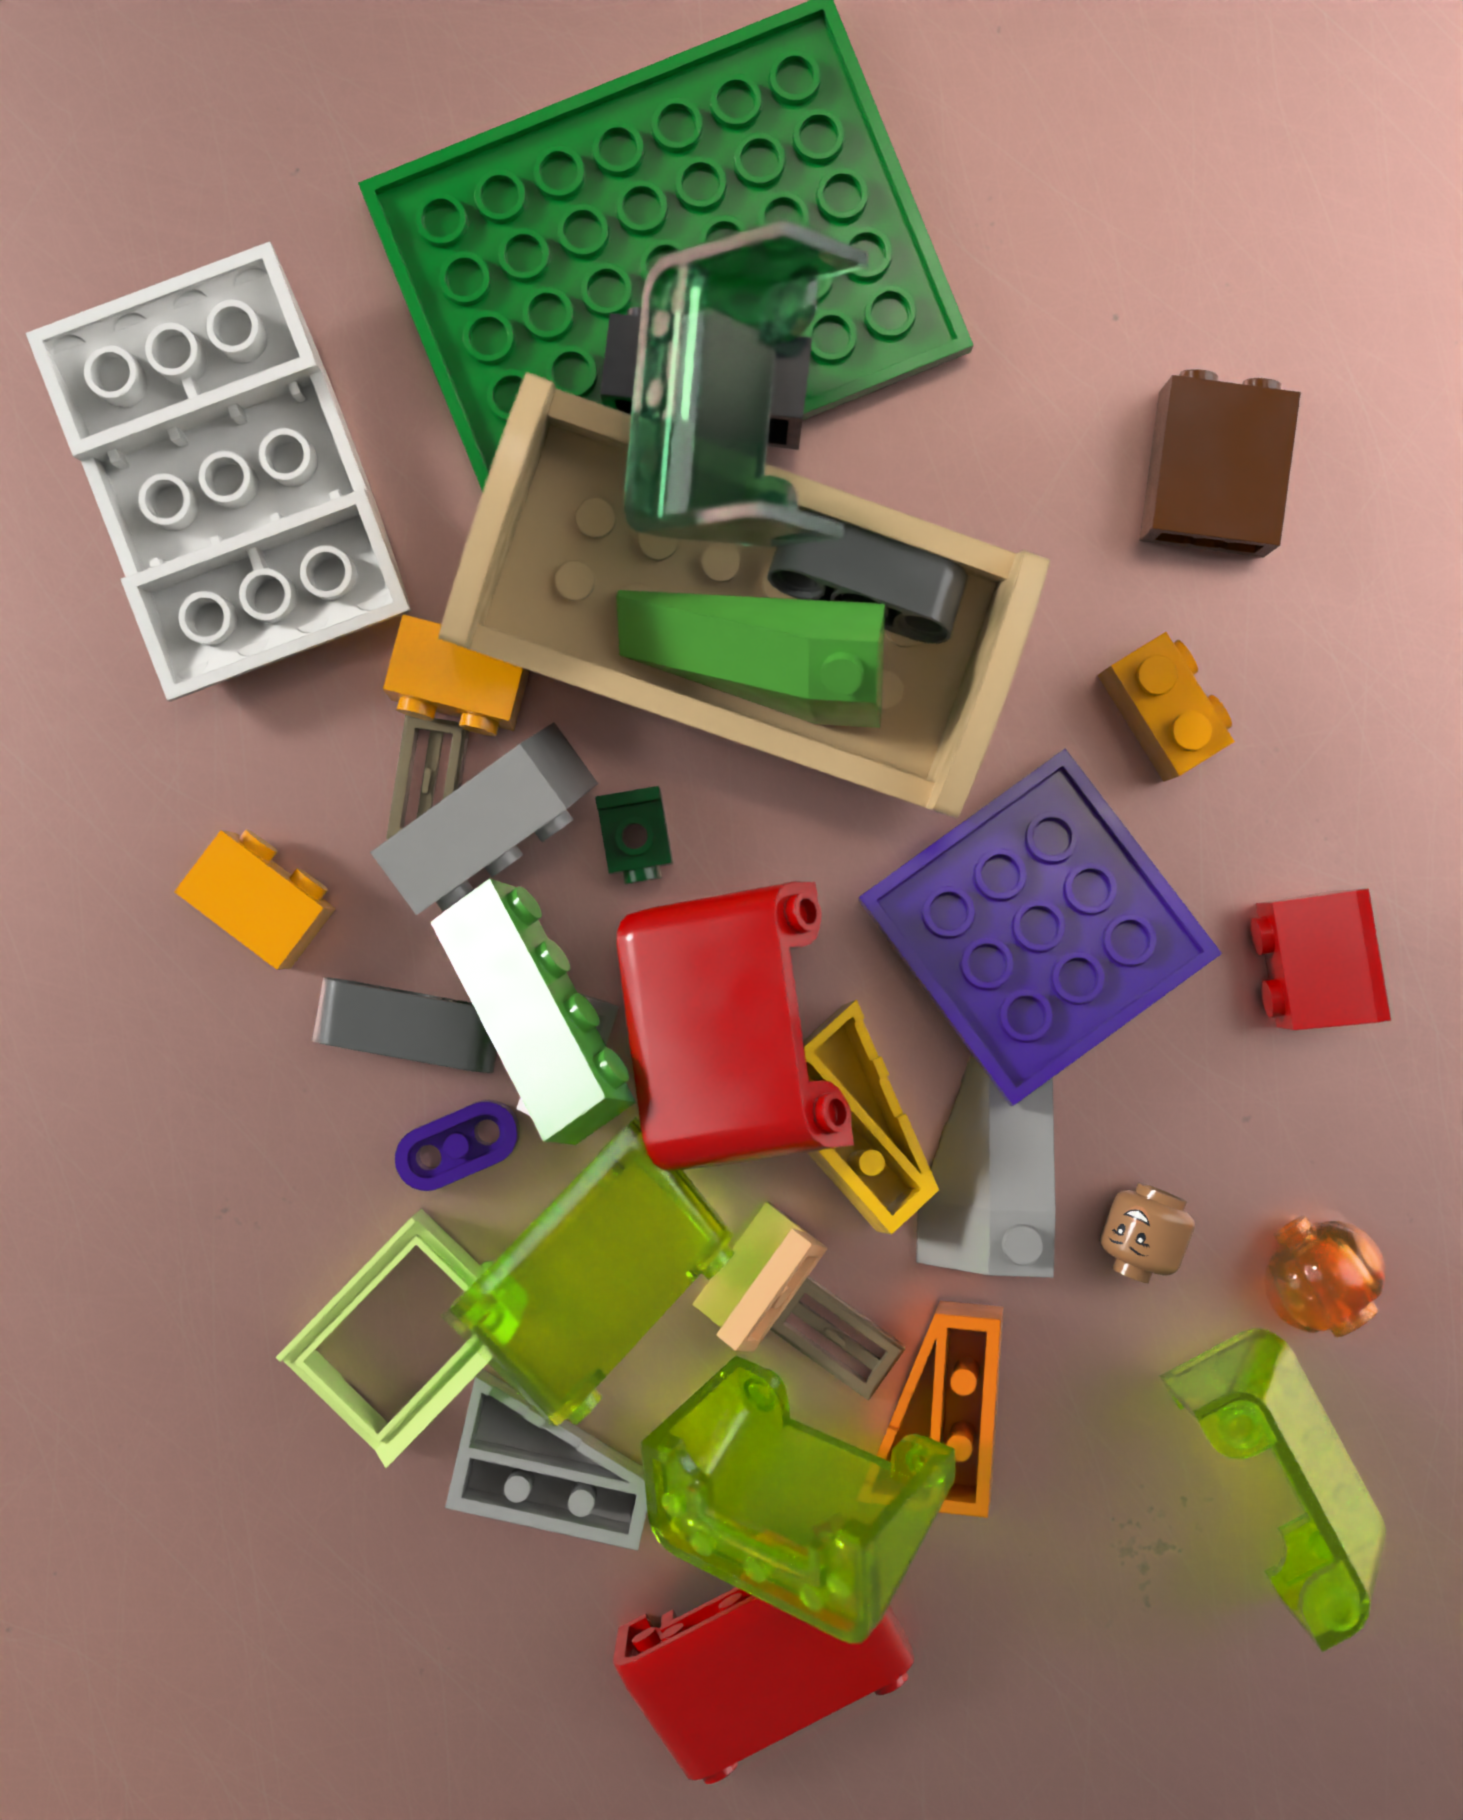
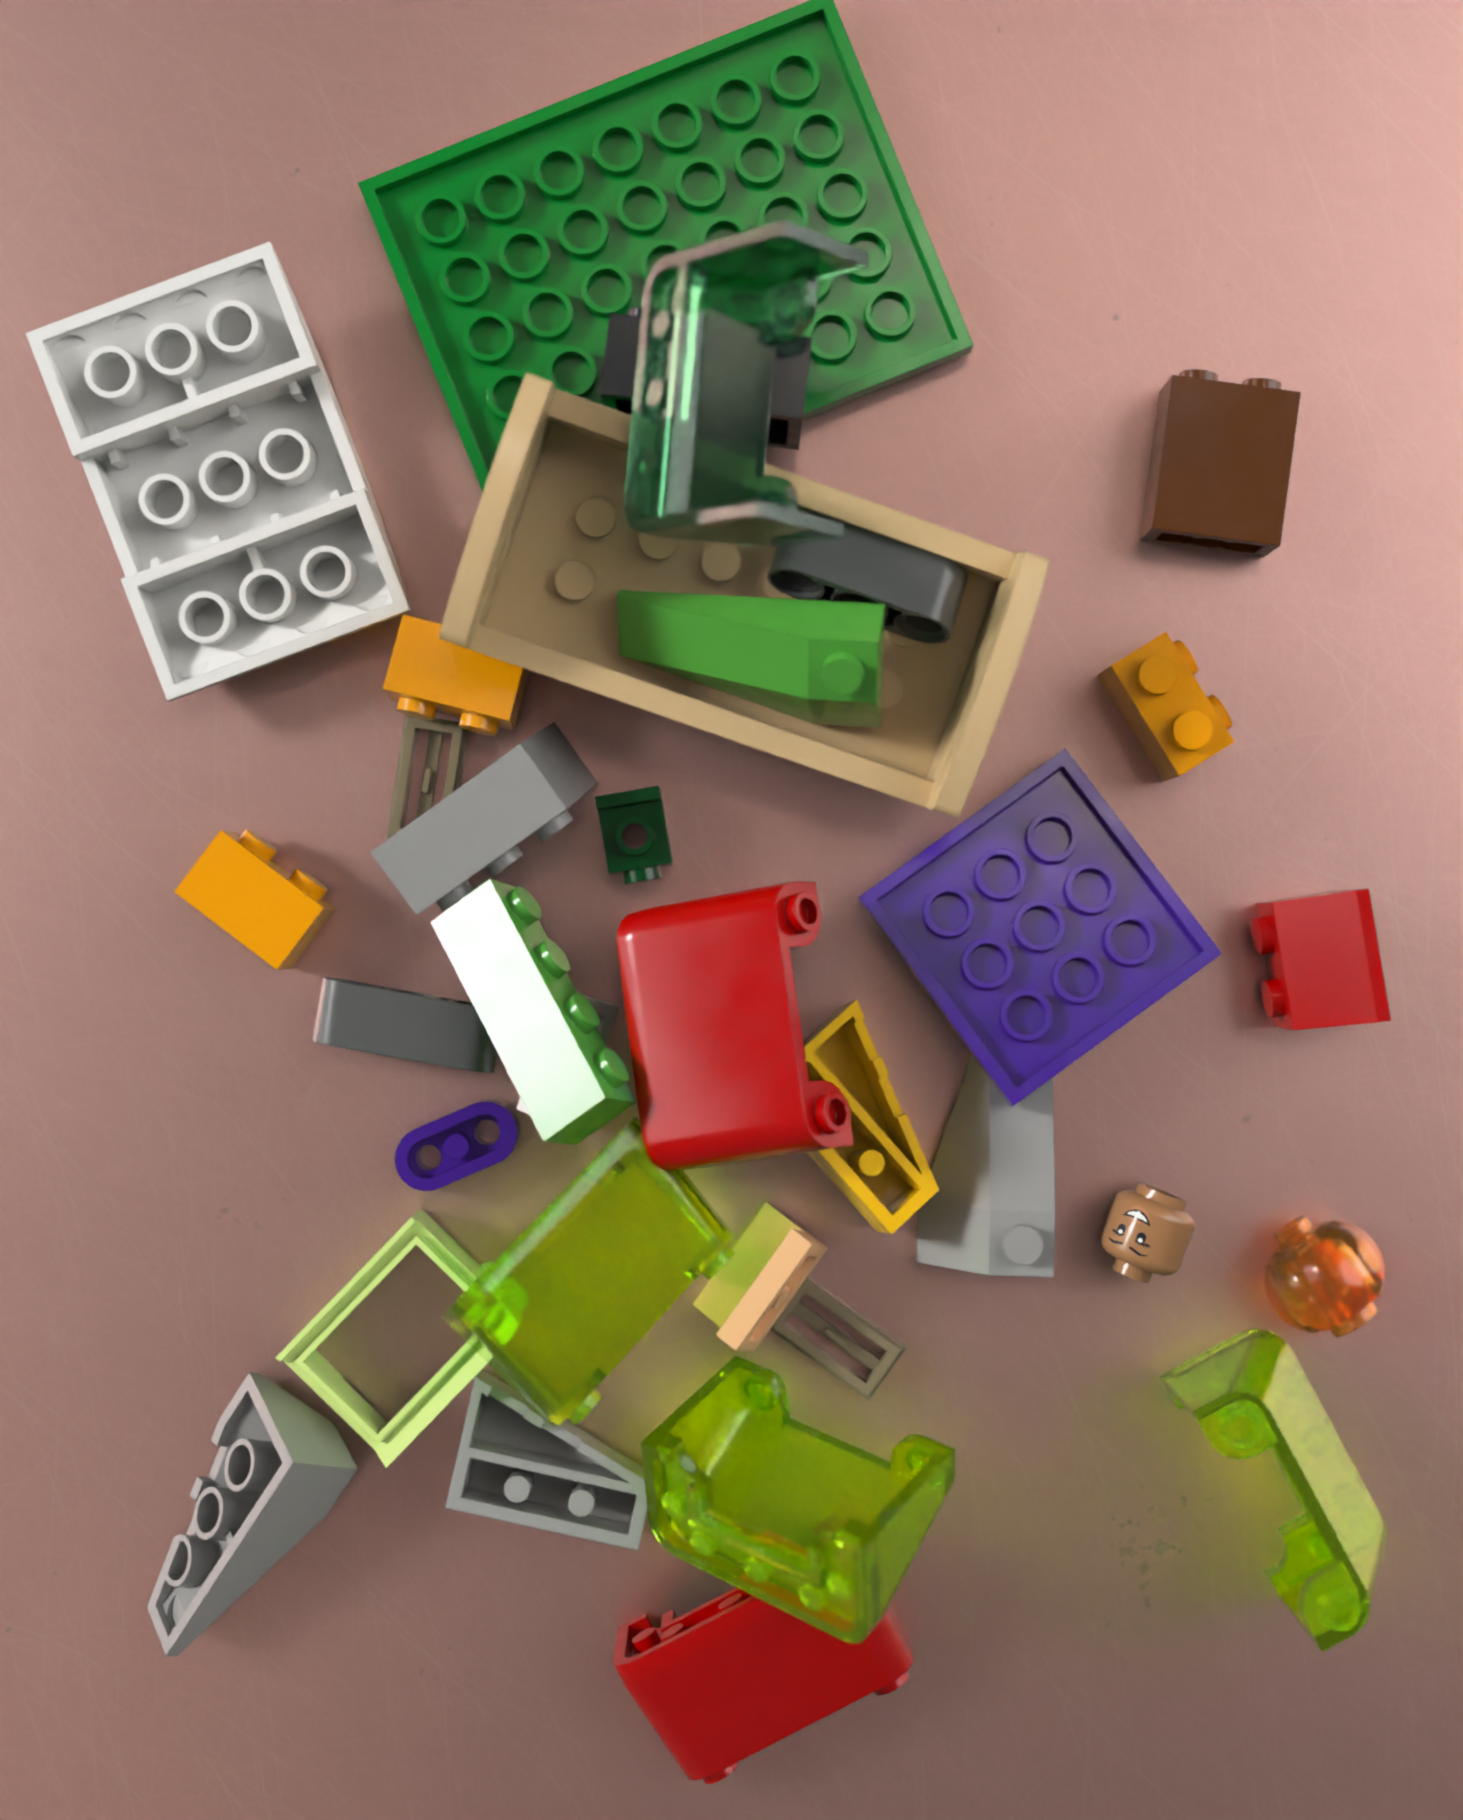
orange wedge [857,1301,1004,1518] -> none
none -> light grey wedge [147,1372,358,1656]

